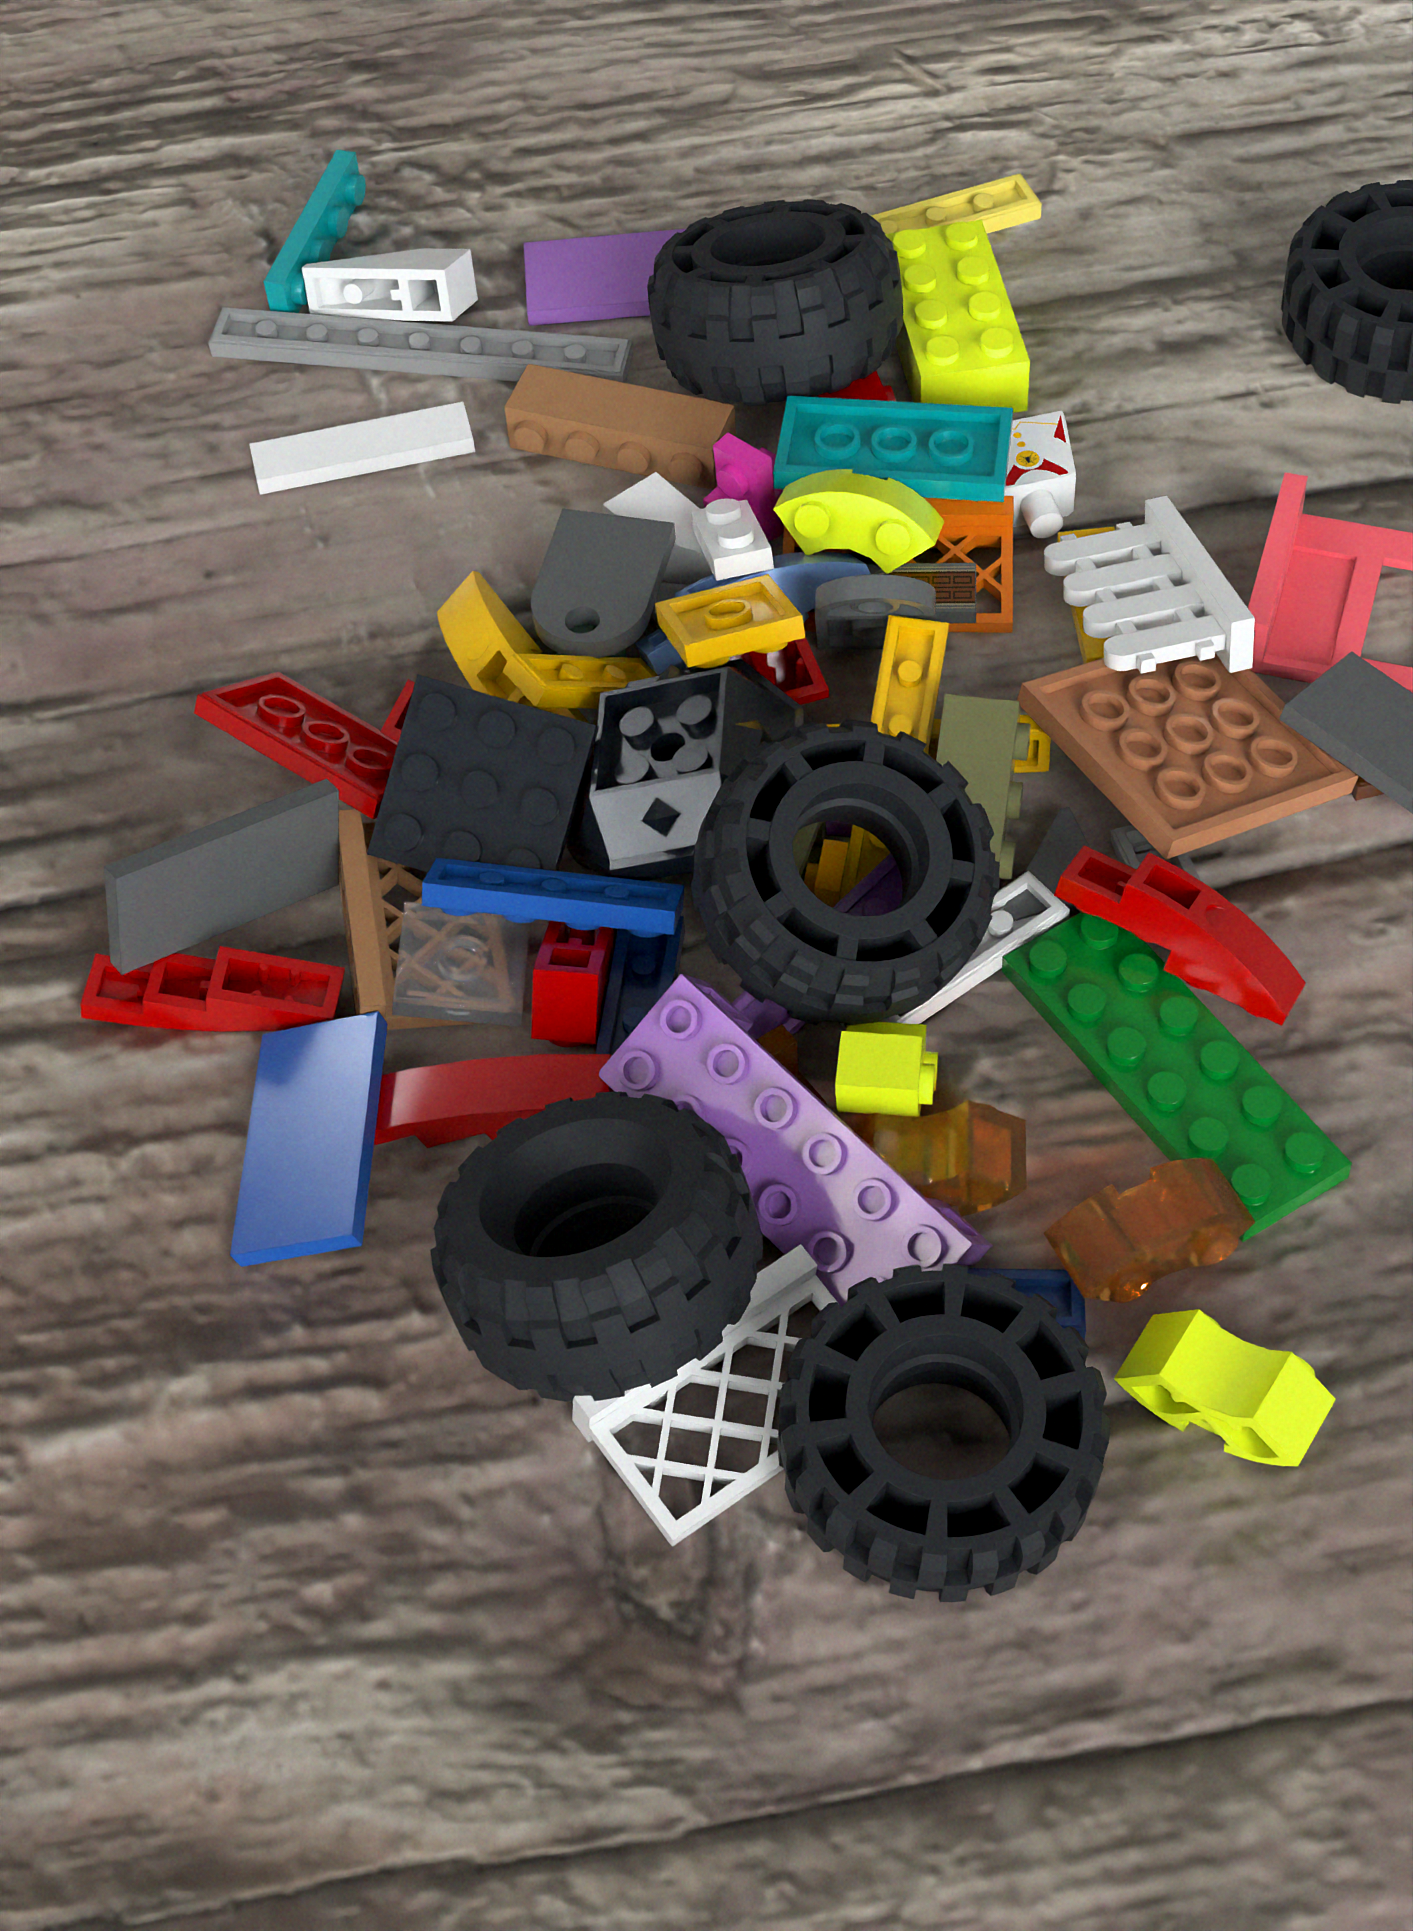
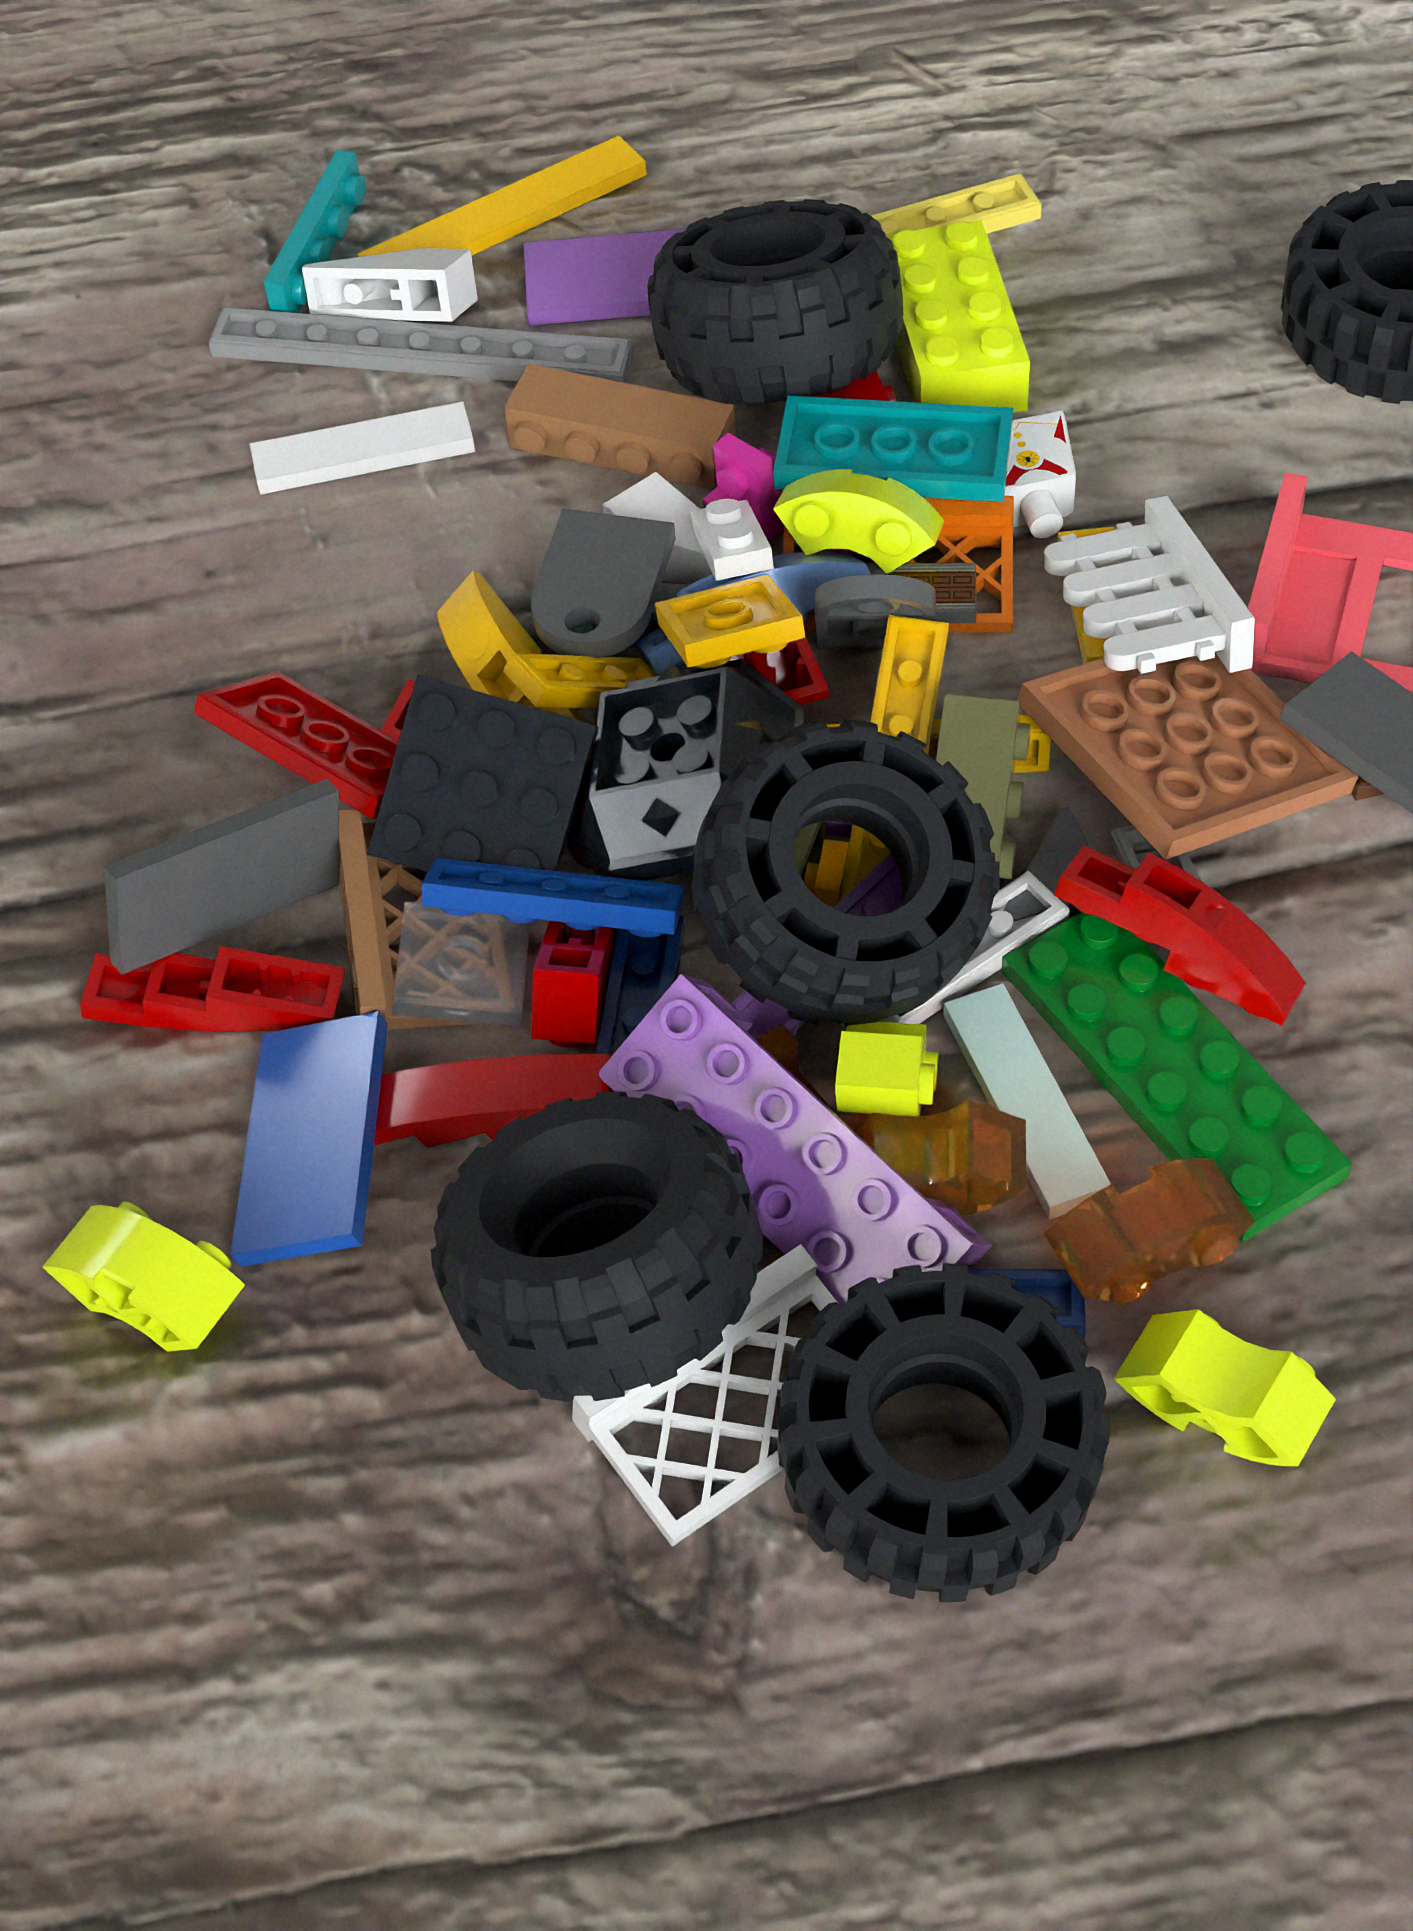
none -> neon yellow brick [42,1202,245,1352]
none -> yellow tile [357,135,647,257]
none -> light aqua tile [943,983,1112,1220]

